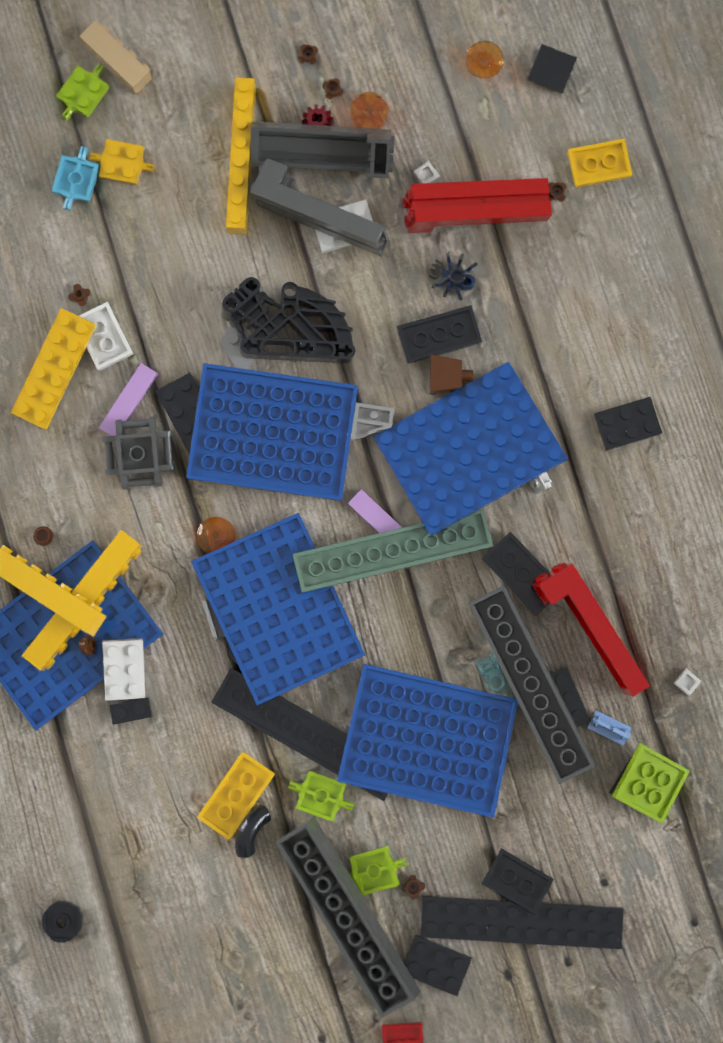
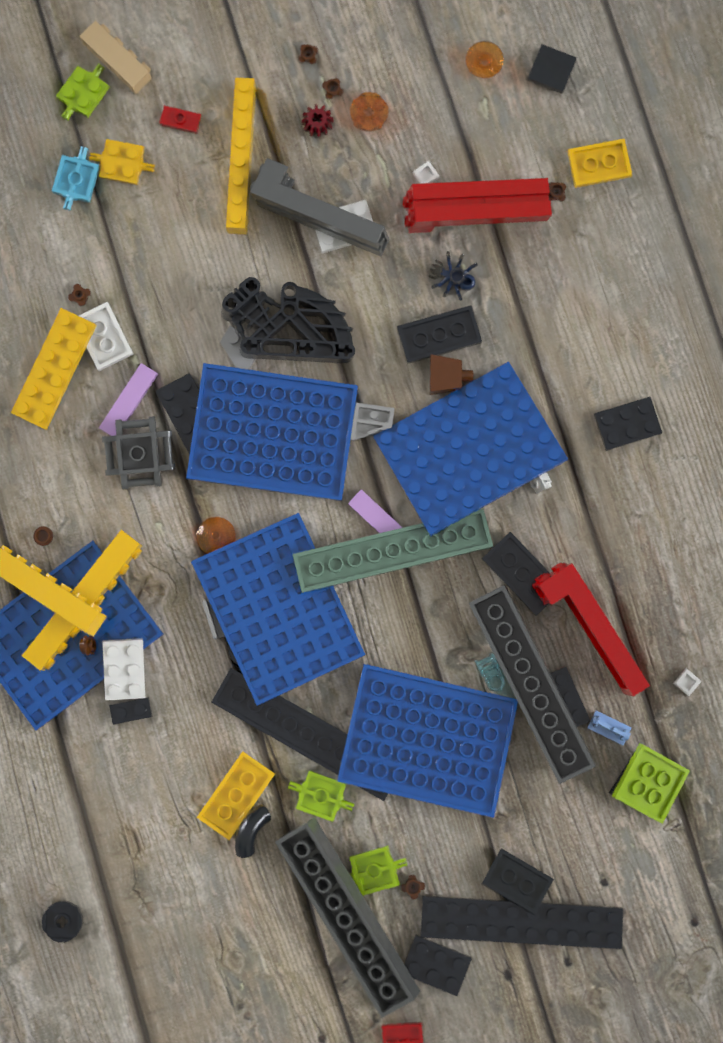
dark grey brick [250,121,395,178] -> none
none -> red plate [159,105,202,134]

